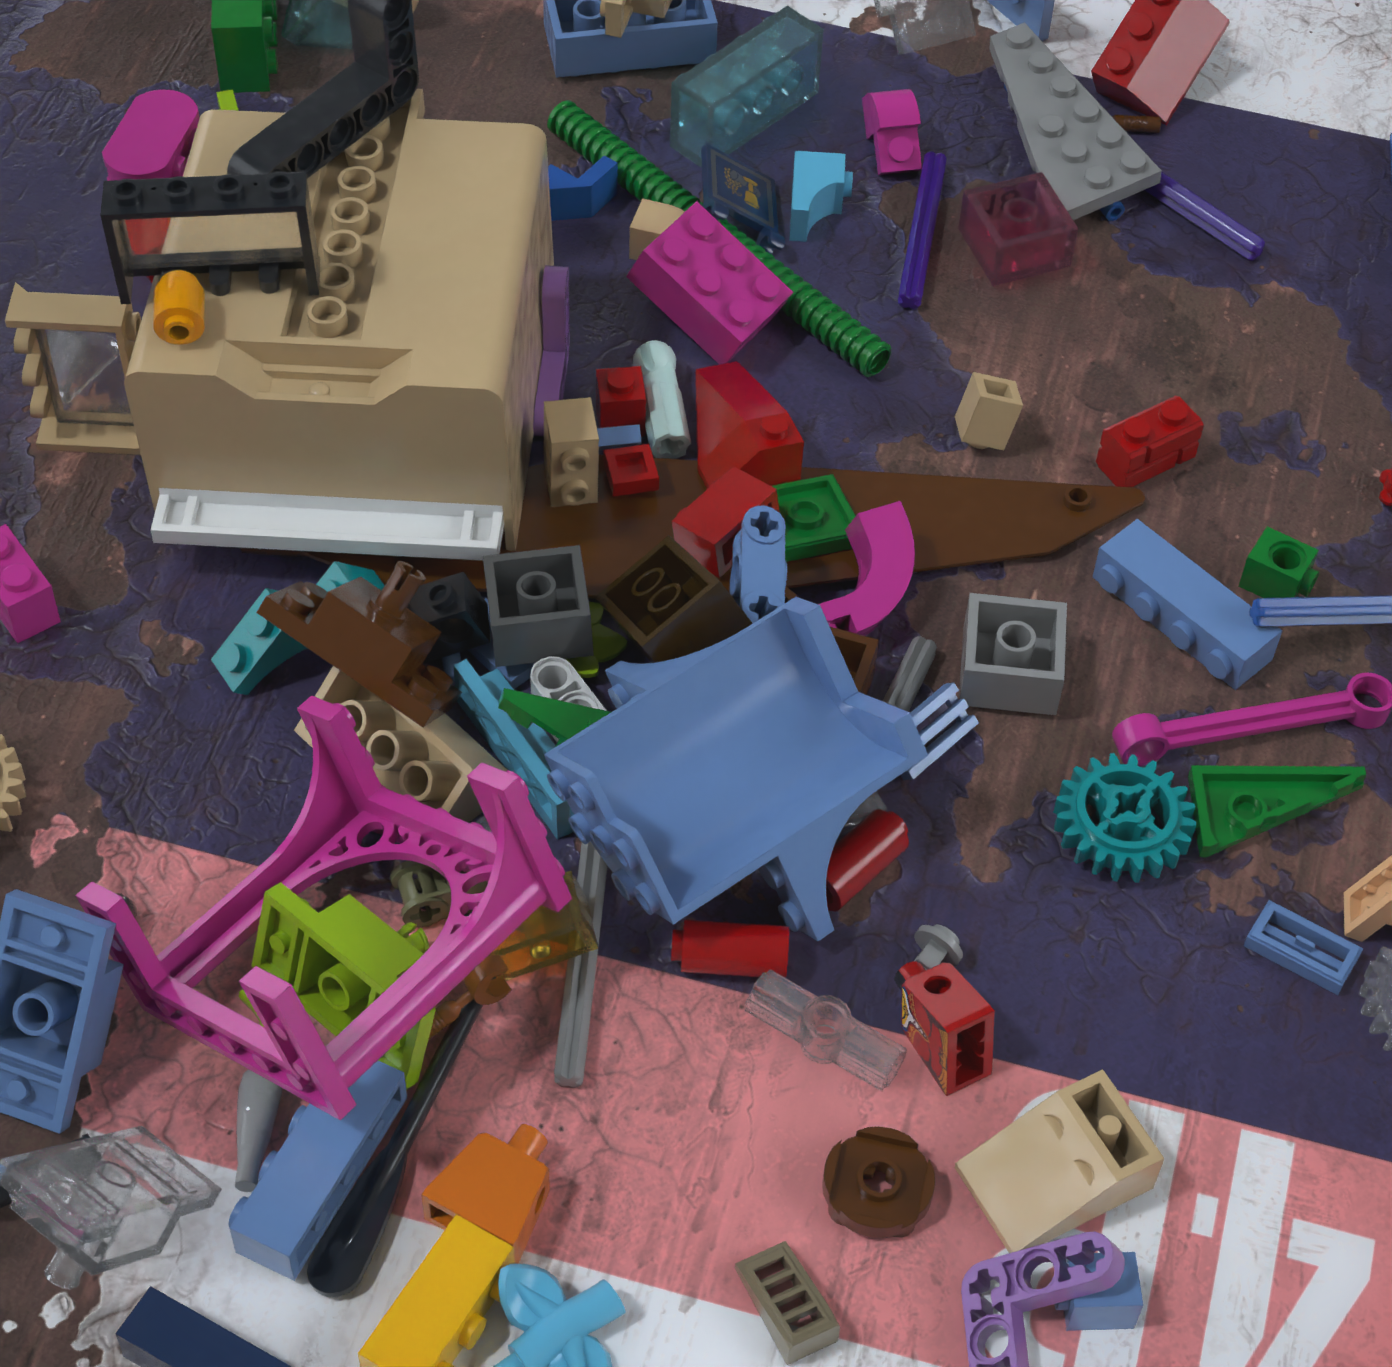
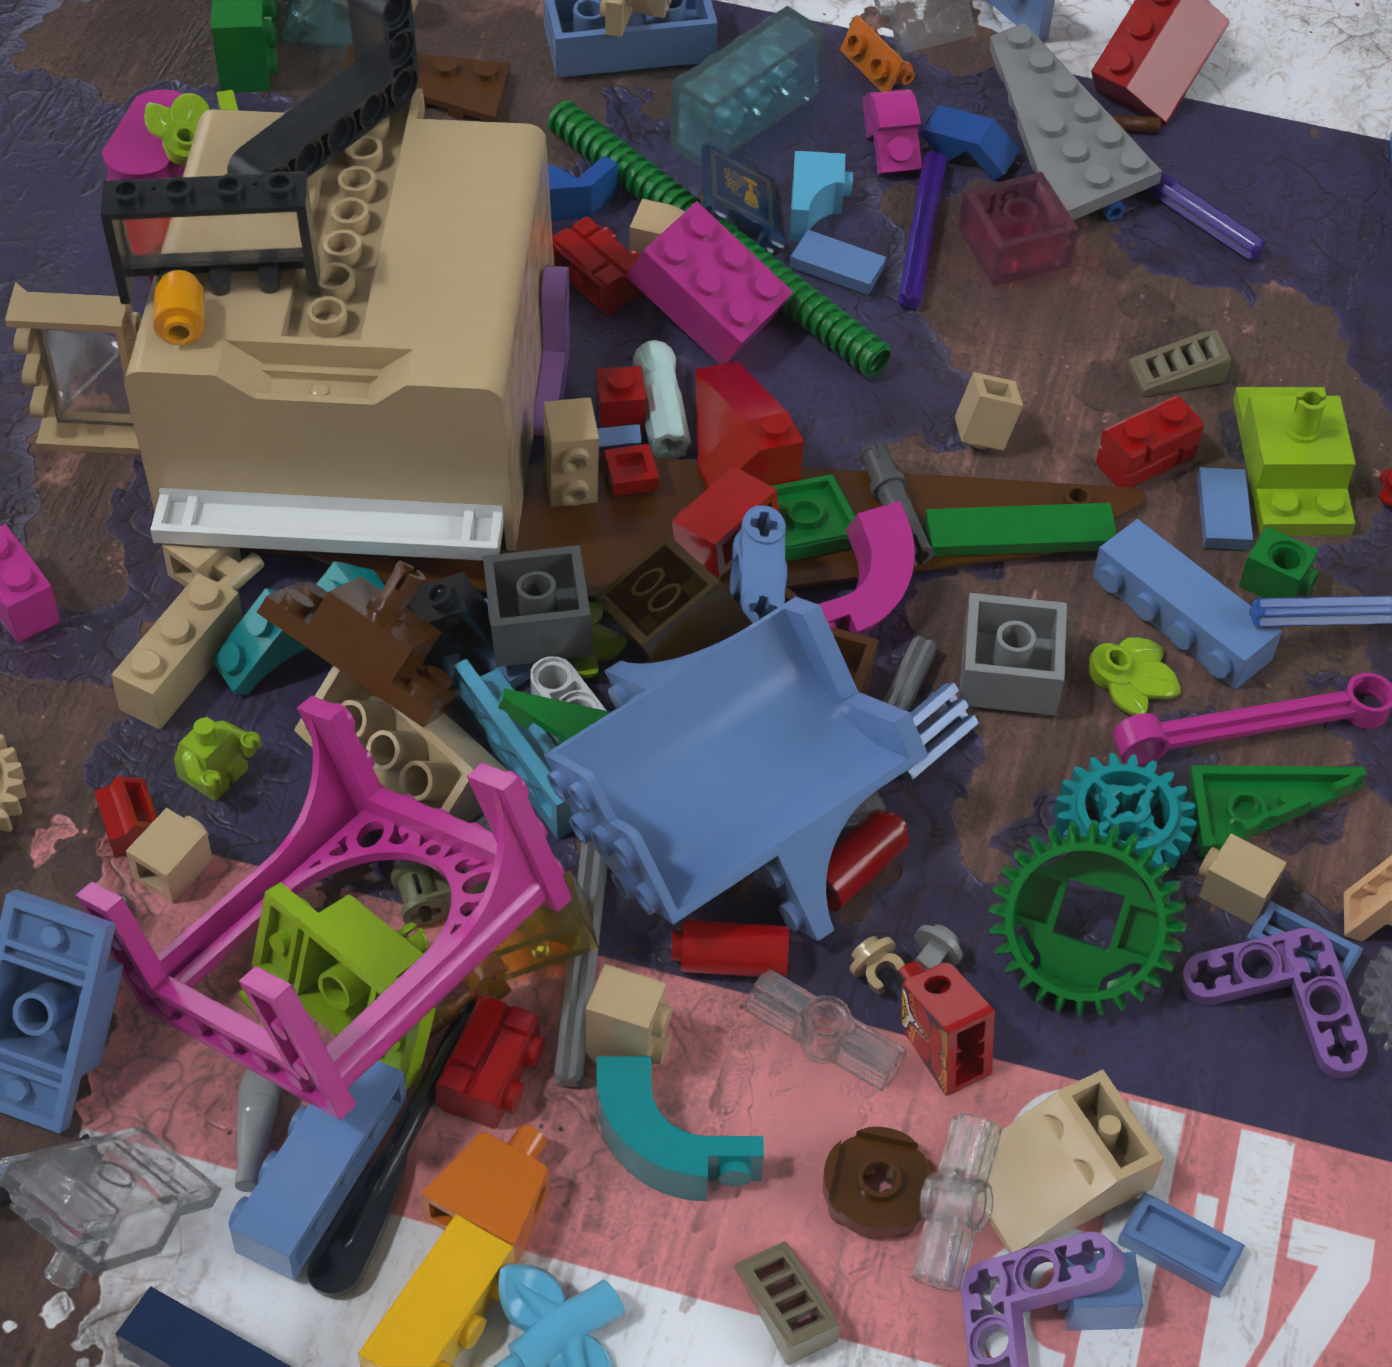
none -> red piece [94,776,157,858]
none -> tan brick [111,573,243,730]
none -> tan brick [126,808,213,903]
none -> lime plate [144,93,210,166]
none -> tan brick [162,544,264,591]
none -> lime piece [174,716,262,802]
none -> reddish brown wing [341,45,510,122]
none -> red brick [435,995,546,1129]
none -> red brick [552,216,643,315]
none -> tan brick [585,964,673,1069]
none -> teal arch [596,1056,764,1201]
none -> medium blue tile [790,230,887,295]
none -> orange hinge [840,15,915,92]
none -> tan plate [849,936,905,995]
none -> dark grey pin [859,442,934,567]
none -> clear piece [910,1113,1002,1292]
none -> blue slope [918,105,1021,181]
none -> green tile [924,503,1117,557]
none -> green piece [989,820,1187,1016]
none -> lime plate [1088,637,1181,716]
none -> medium blue tile [1117,1191,1245,1298]
none -> dark tan slope [1127,330,1231,397]
none -> medium lavender beam [1181,928,1368,1079]
none -> medium blue tile [1197,467,1253,550]
none -> tan brick [1198,833,1287,925]
none -> lime brick [1233,387,1356,536]

